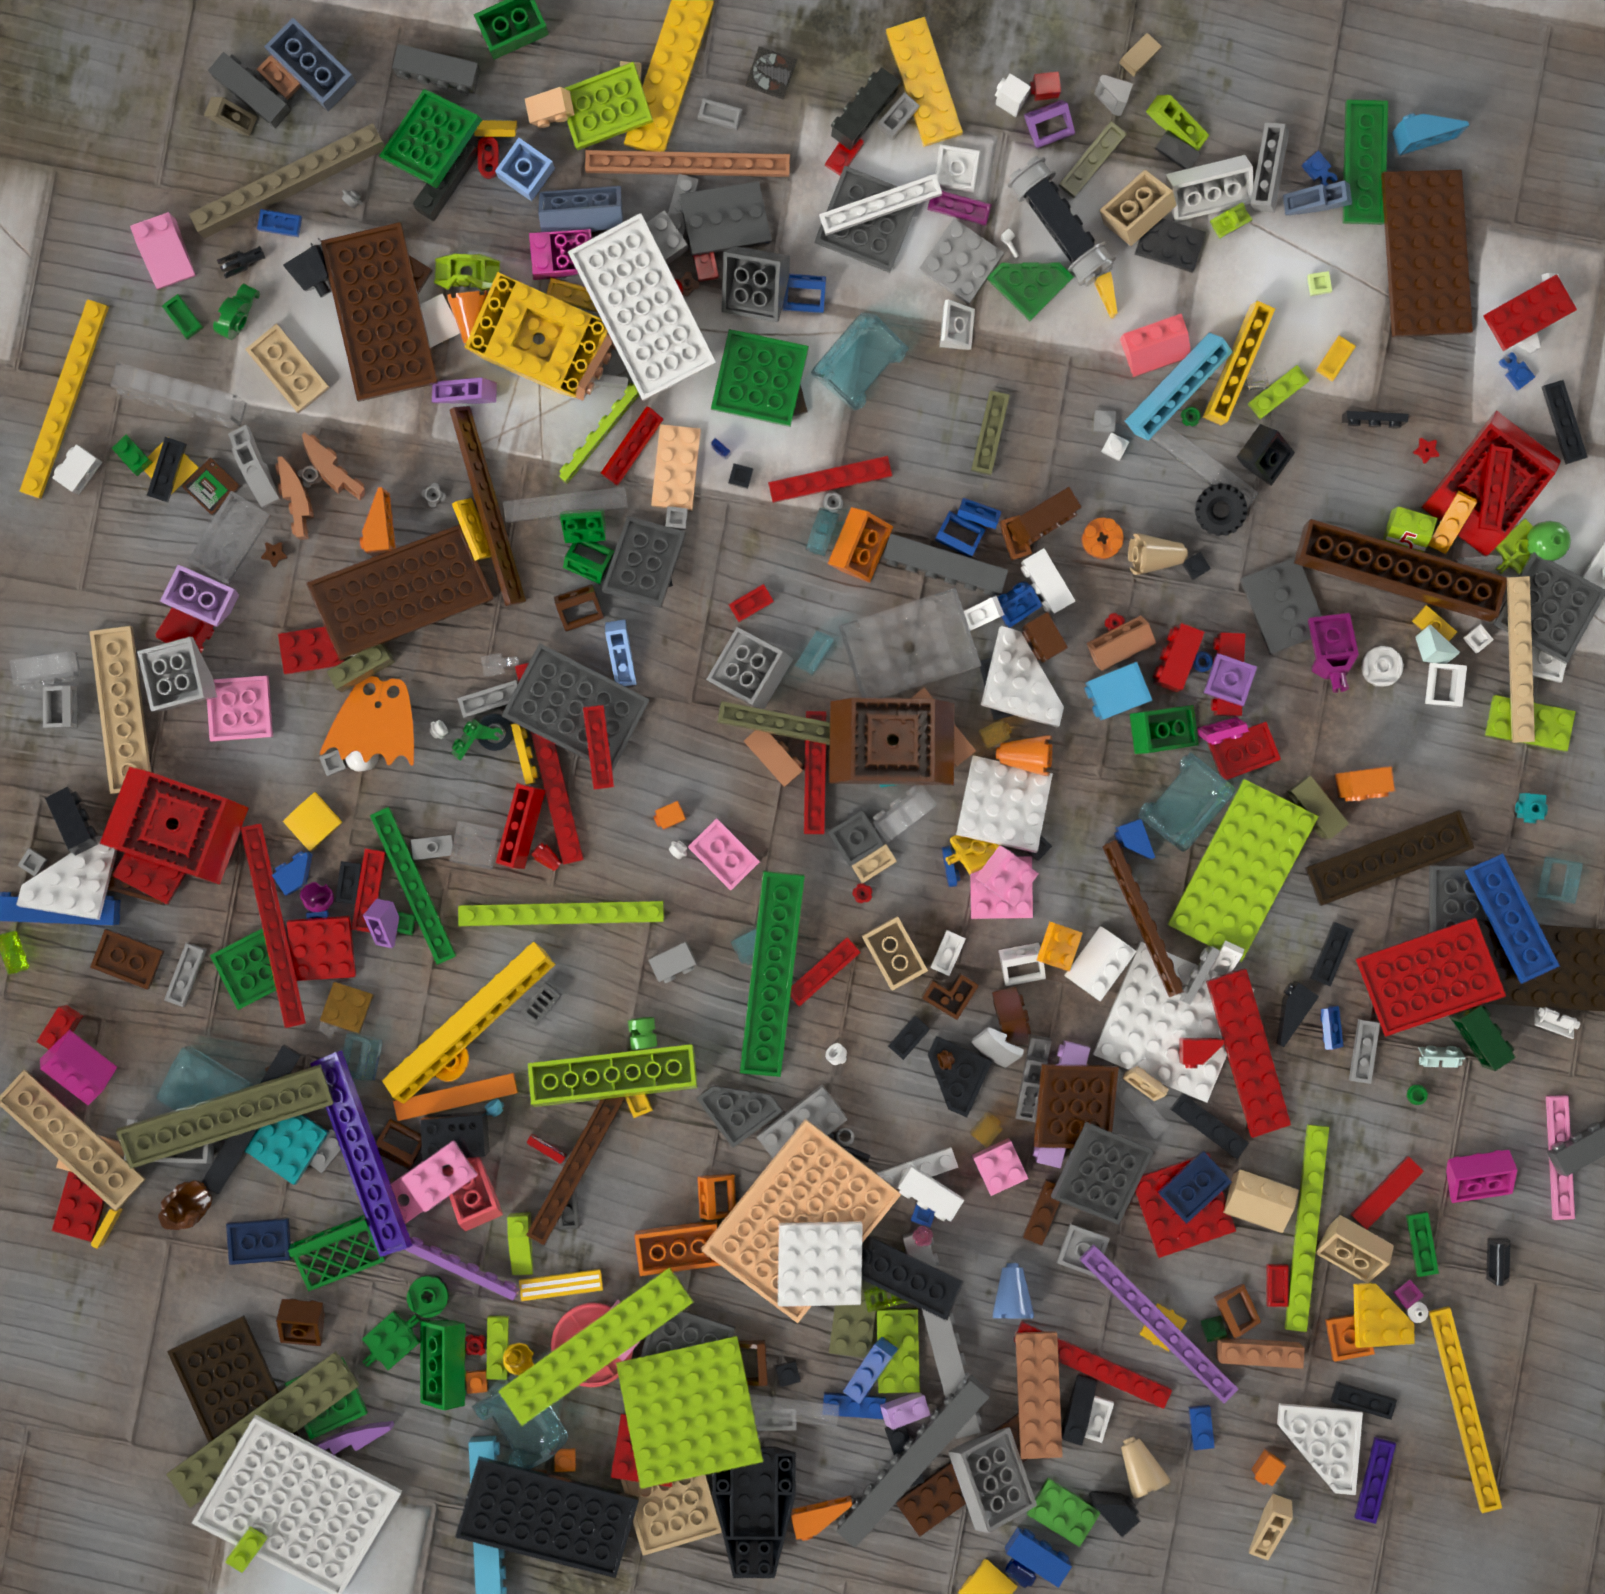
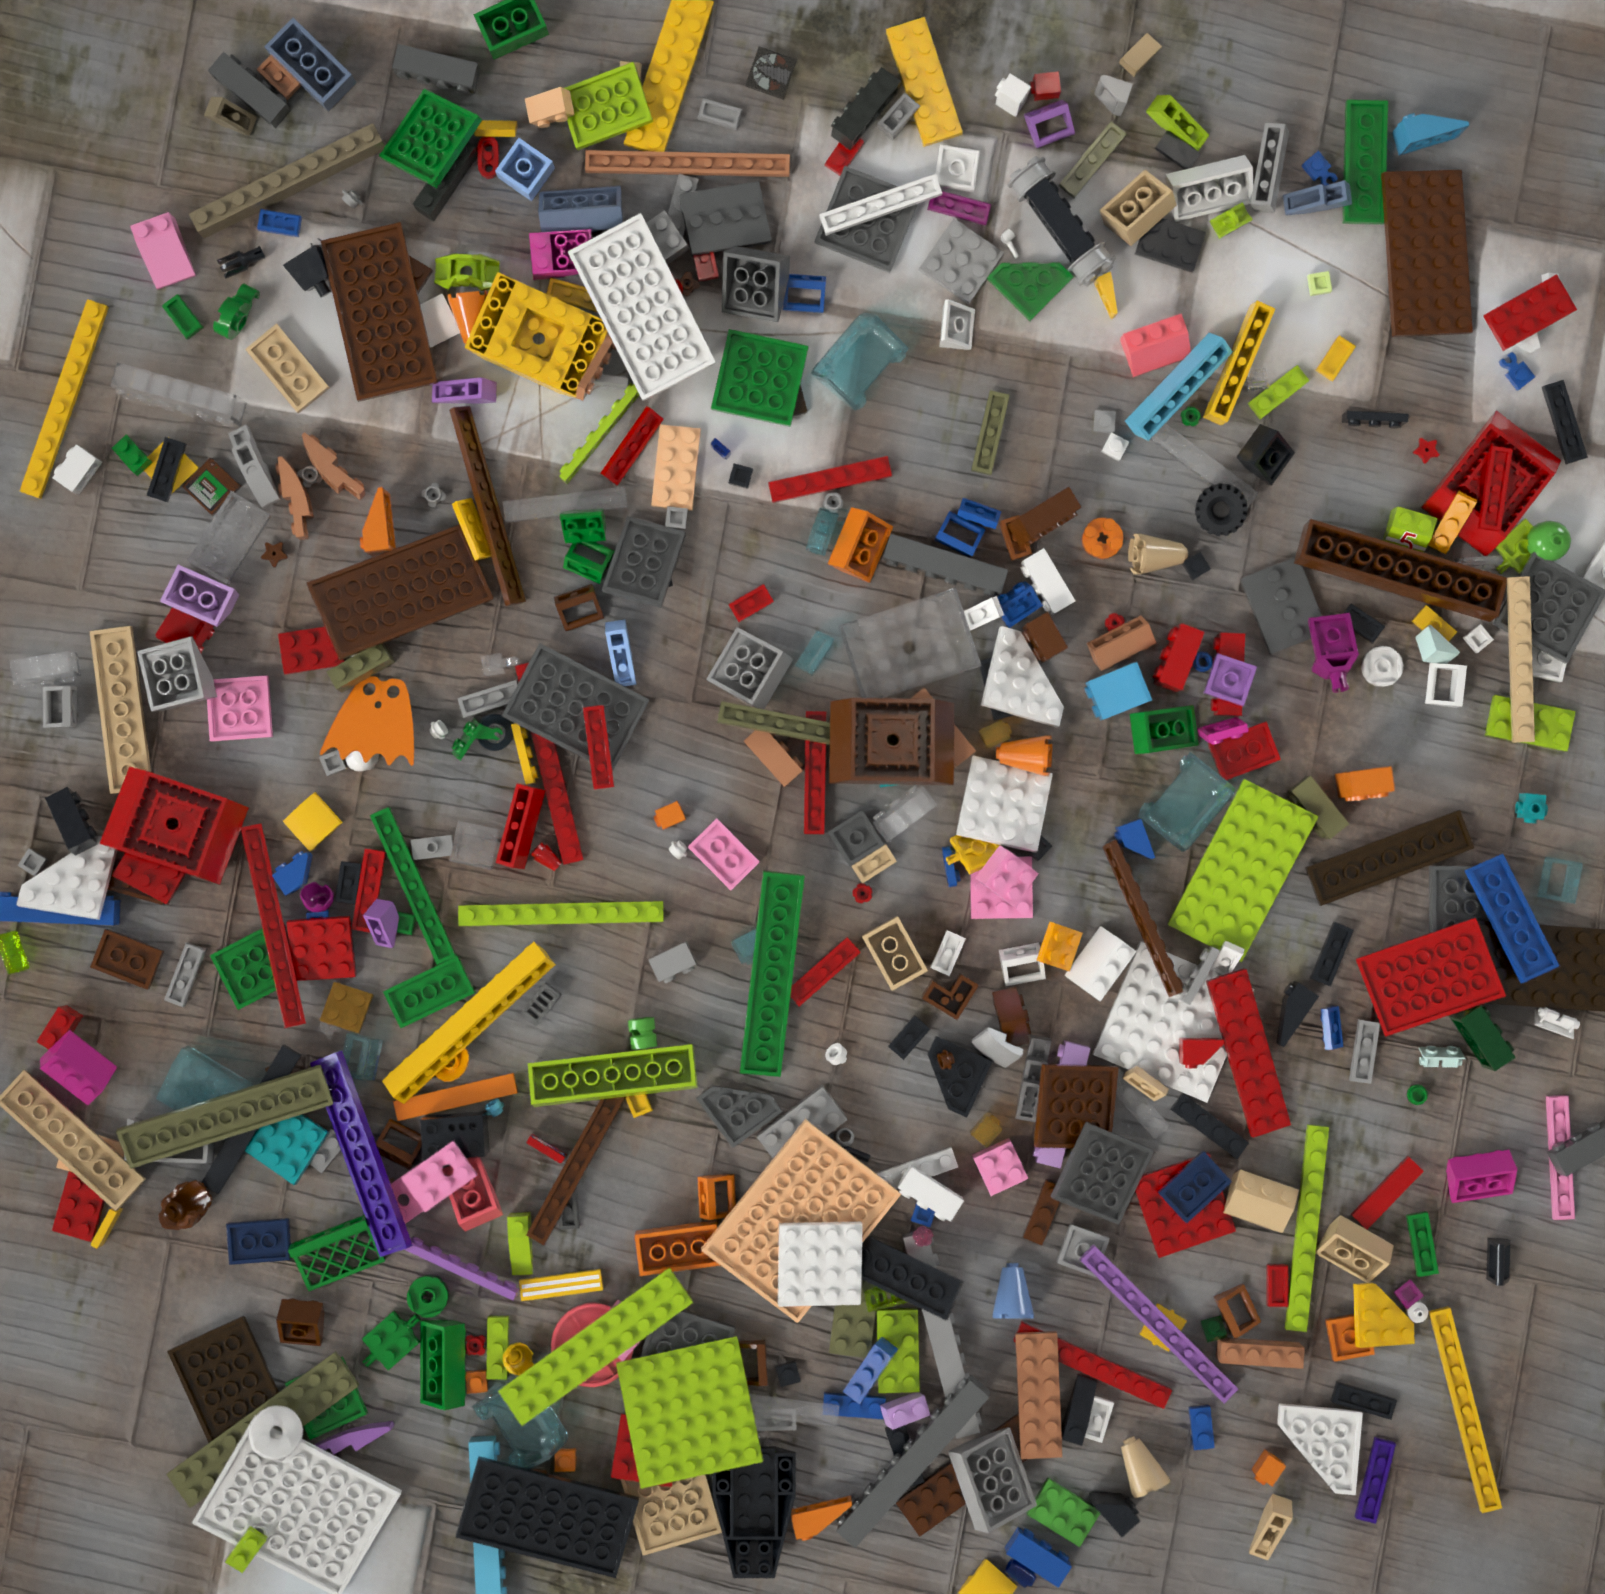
none -> white plate [249,1406,303,1460]
none -> green plate [383,956,476,1029]
none -> black plate [1343,603,1385,644]

